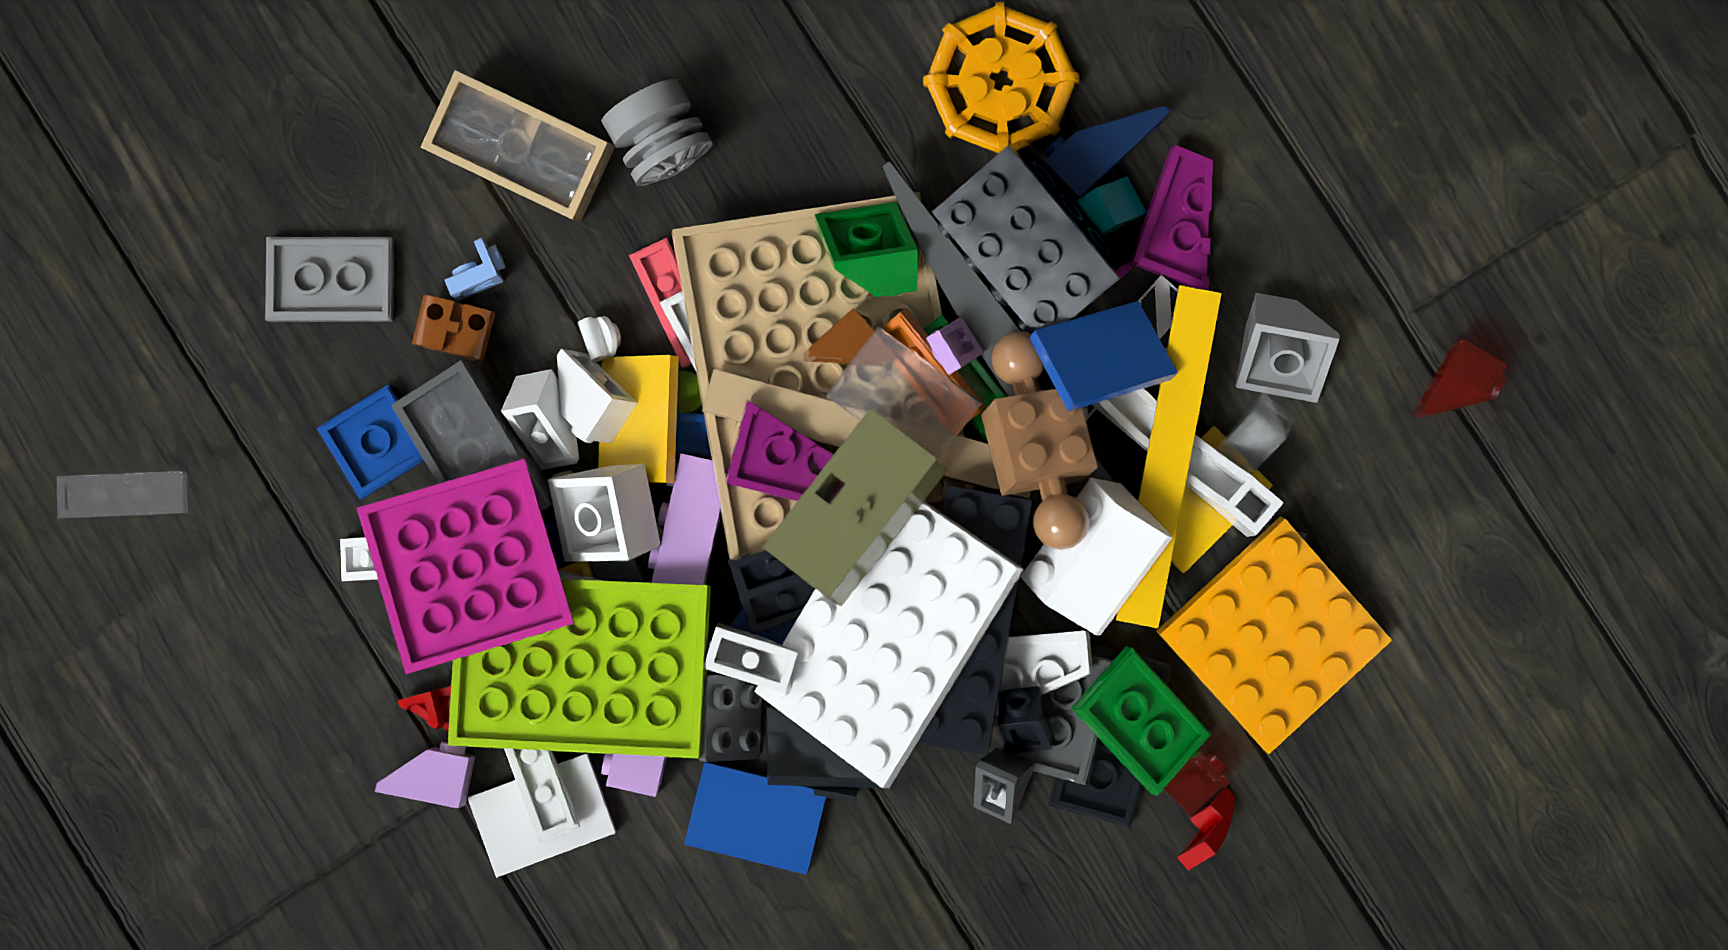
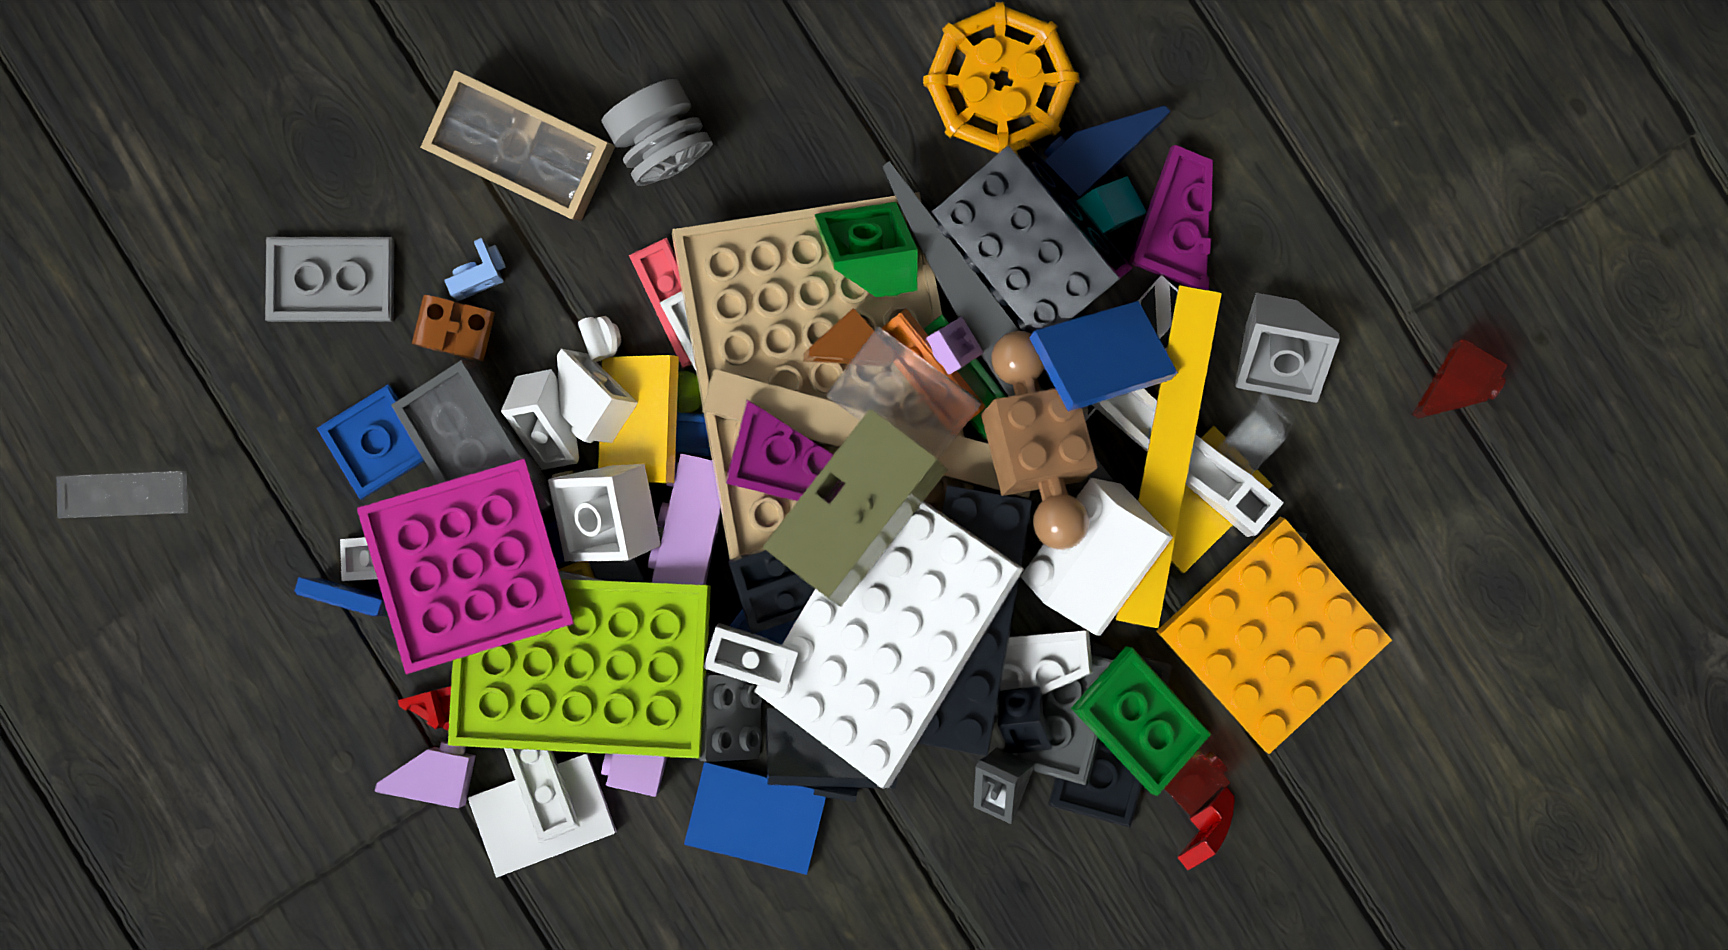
none -> blue tile [294,577,388,617]

